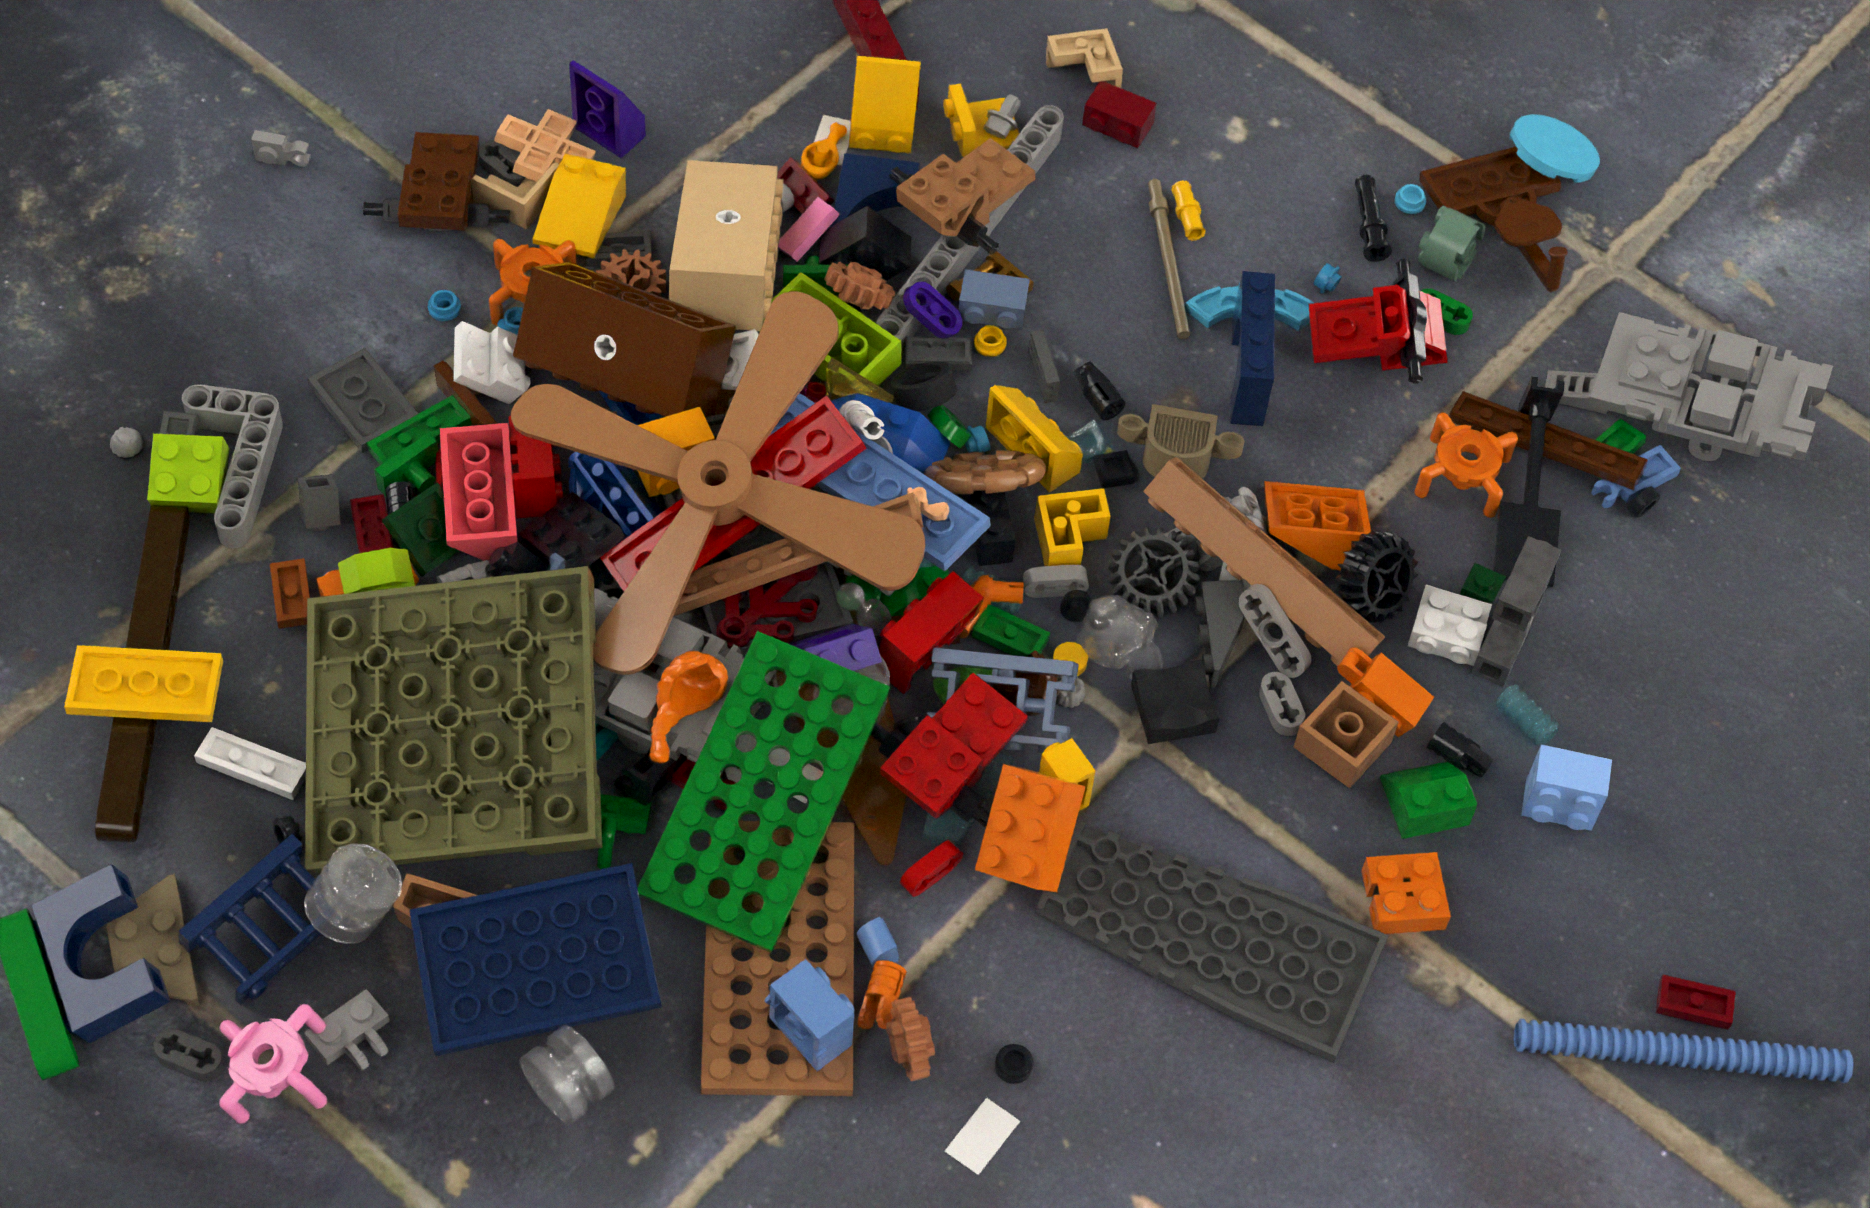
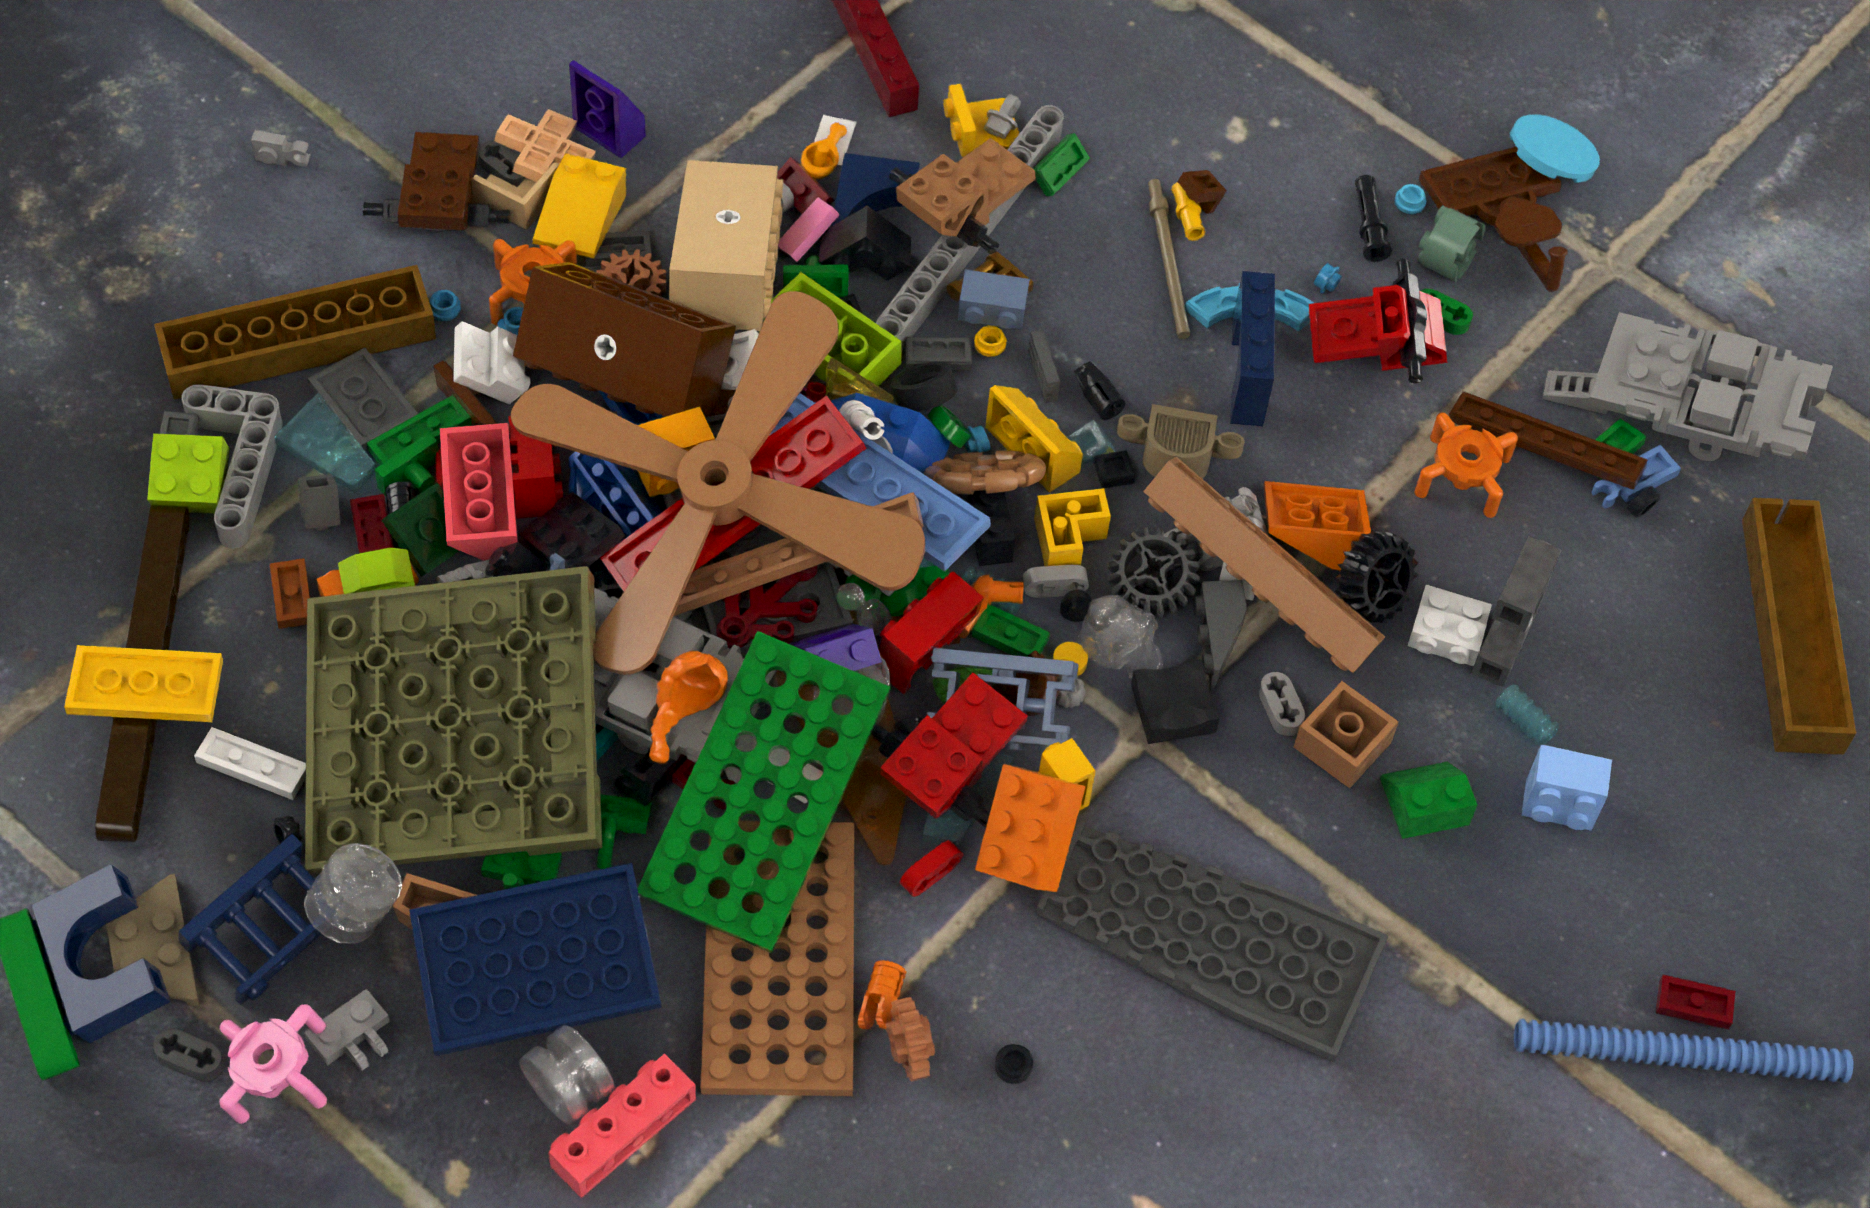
light grey piece [110,427,144,458] -> none
medium blue brick [765,959,855,1071] -> none
nougat gear [824,262,896,310] -> none
yellow slope [849,56,921,153] -> none
medium blue brick [857,917,899,967] -> none
dark purple plate [903,282,962,339] -> none
light nougat piece [907,487,949,521] -> none
white sticker [945,1098,1020,1175] -> none
tan panel [1046,28,1123,88] -> none
dark red brick [1082,81,1157,148] -> none
light grey beam [1239,584,1311,678] -> none
orange brick [1337,647,1434,737] -> none
orange piece [1362,852,1451,934] -> none
black hinge [1427,722,1493,778] -> none
dark green plate [1460,563,1506,607] -> none
black piece [1493,376,1565,587] -> none
none -> pearl gold brick [154,265,436,400]
none -> clear light blue wing [274,392,376,494]
none -> green plate [481,851,562,890]
none -> coral brick [549,1054,696,1198]
none -> green plate [1033,133,1090,197]
none -> reddish brown bracket [1177,170,1227,214]
none -> pearl gold piece [1742,498,1856,755]

